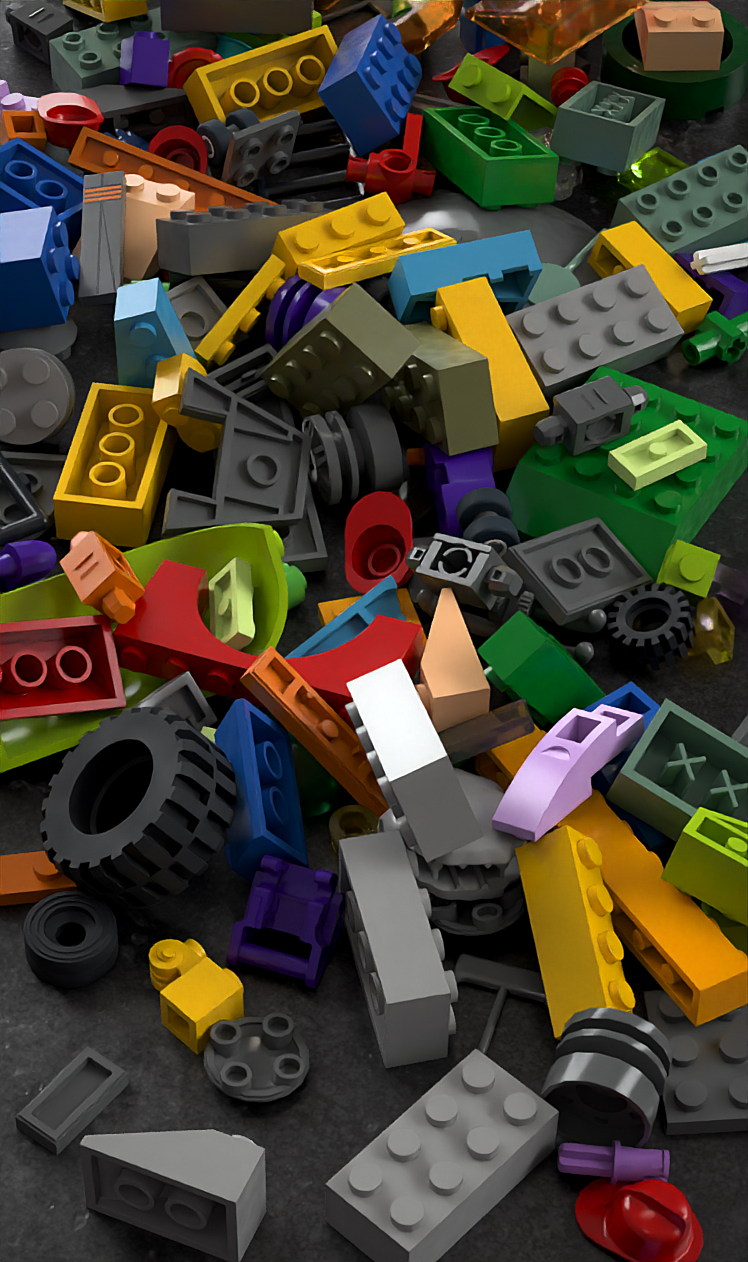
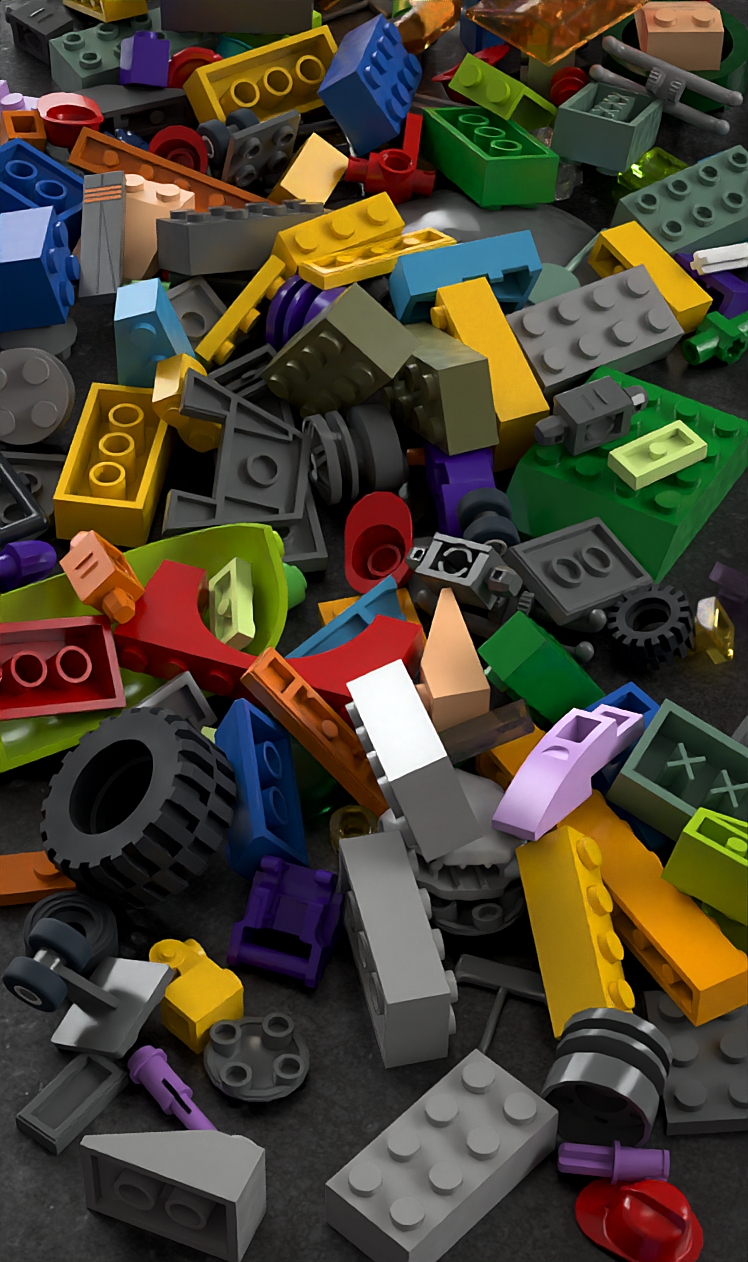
lime brick [655,539,721,607] -> none
none -> dark grey plate [2,918,175,1059]
none -> medium lavender pin [127,1045,218,1131]
none -> yellow brick [266,132,349,205]
none -> light grey piece [589,36,743,136]

